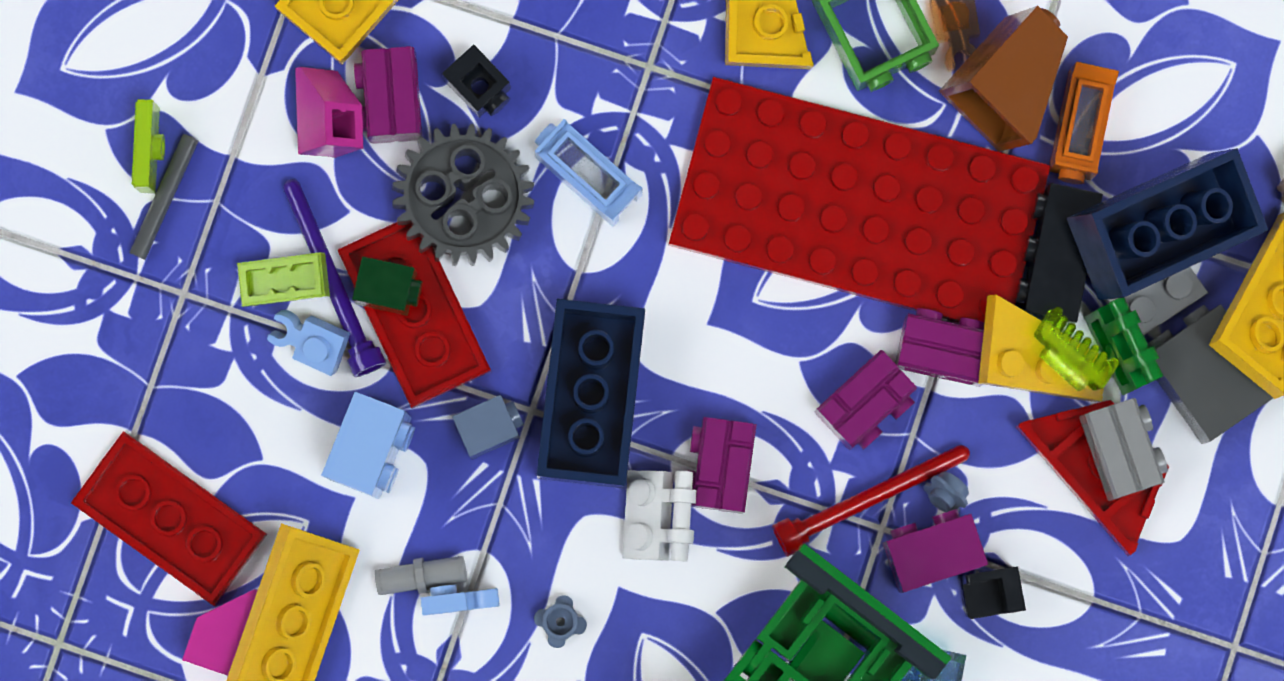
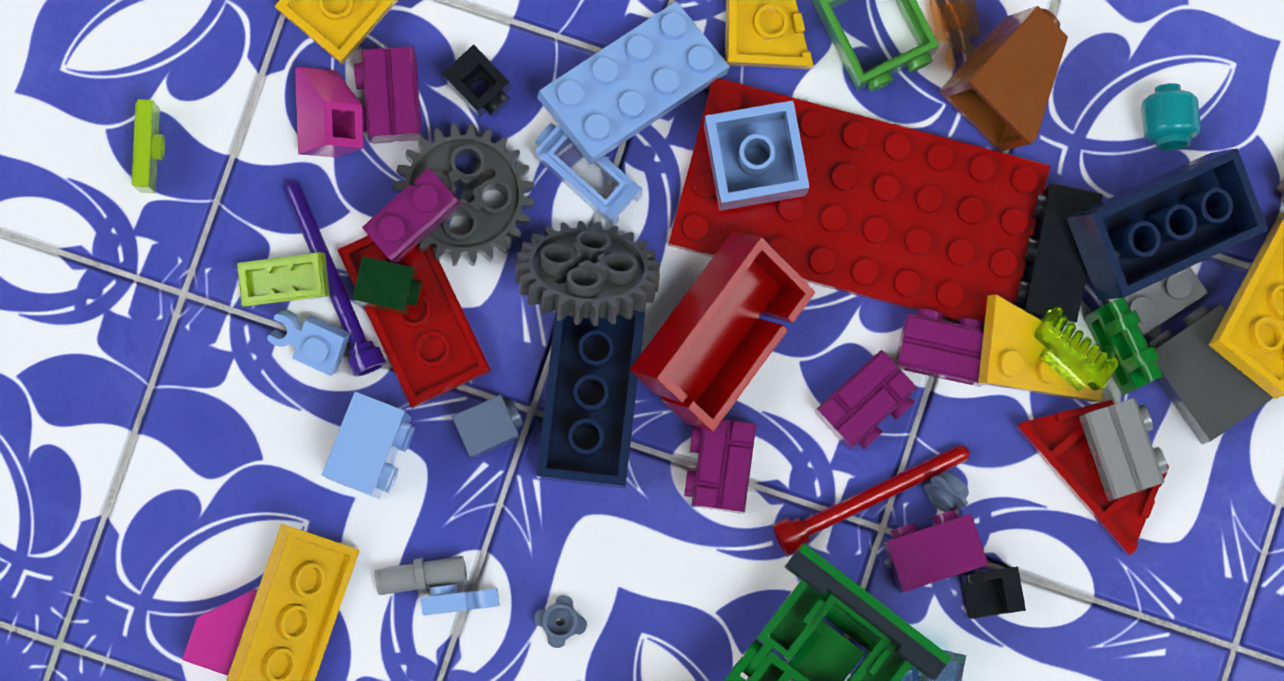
red tile [71,431,267,606] -> none
dark grey bar [129,134,199,260] -> none
white plate [622,470,696,562] -> none
orange window [1049,62,1119,184] -> none
none -> magenta brick [362,168,463,263]
none -> dark grey gear [515,221,660,326]
none -> light blue plate [537,1,730,165]
none -> red piece [629,231,816,432]
none -> light blue brick [704,100,809,211]
none -> teal head [1141,83,1201,151]

